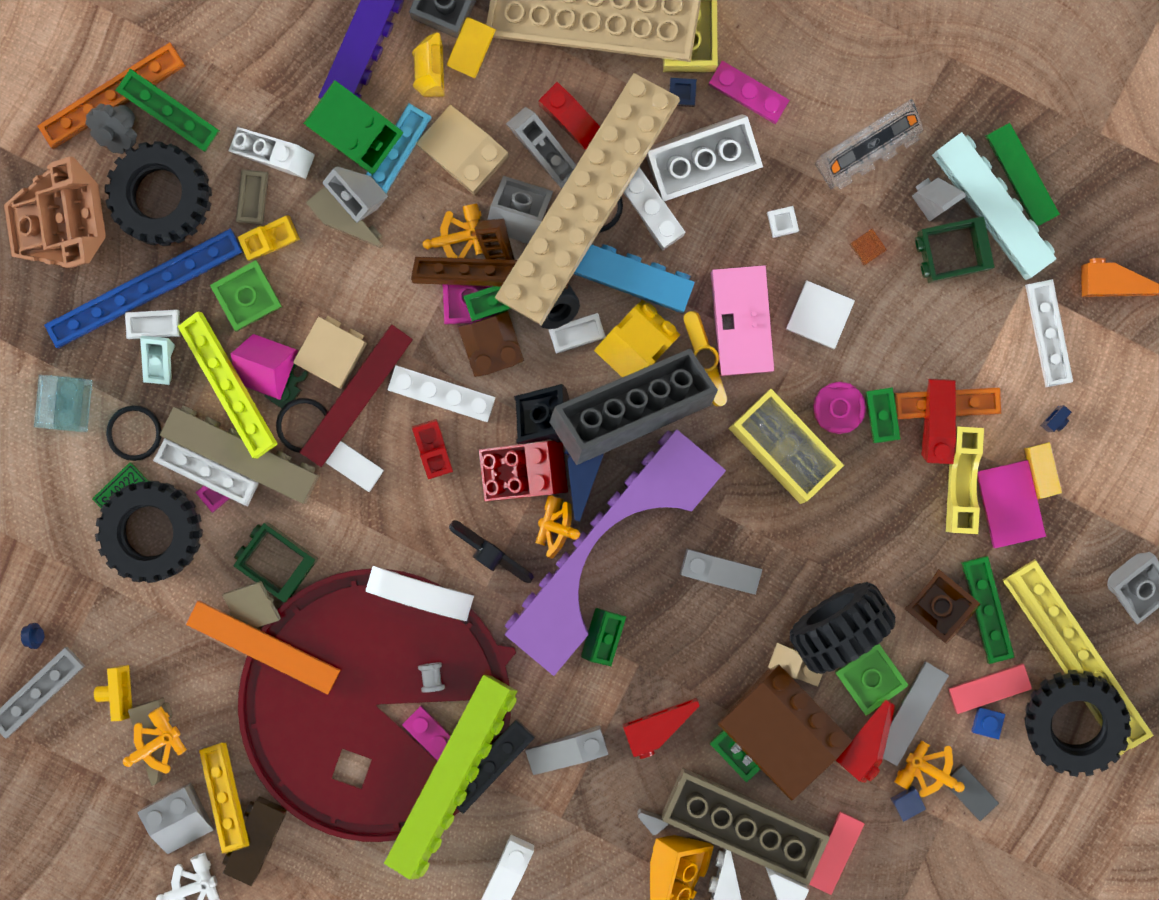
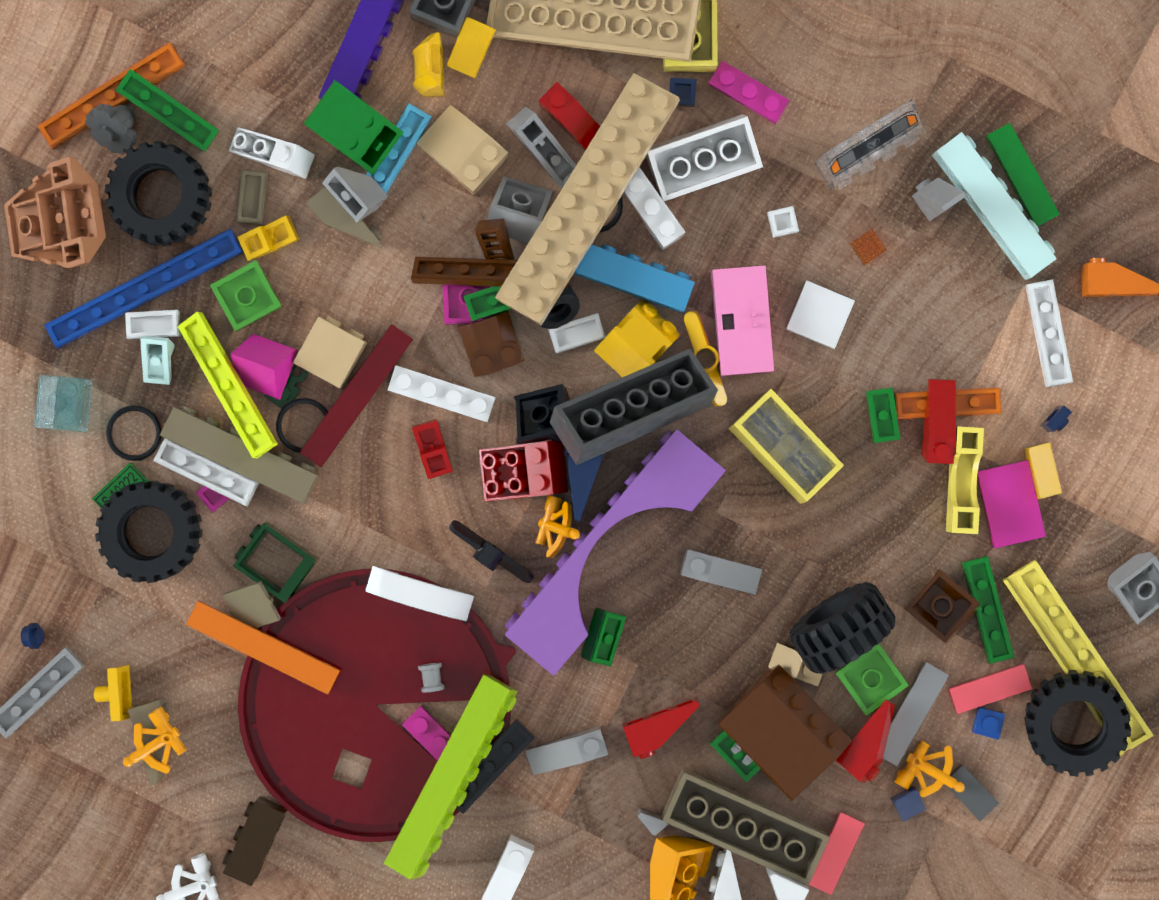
light grey slope [137,783,215,854] -> none
yellow tile [199,743,250,853] -> none
white tile [326,441,385,492] -> none
light orange piece [423,203,483,258] -> none
dark pink tile [813,382,866,434] -> none
dark green window [915,216,995,283] -> none

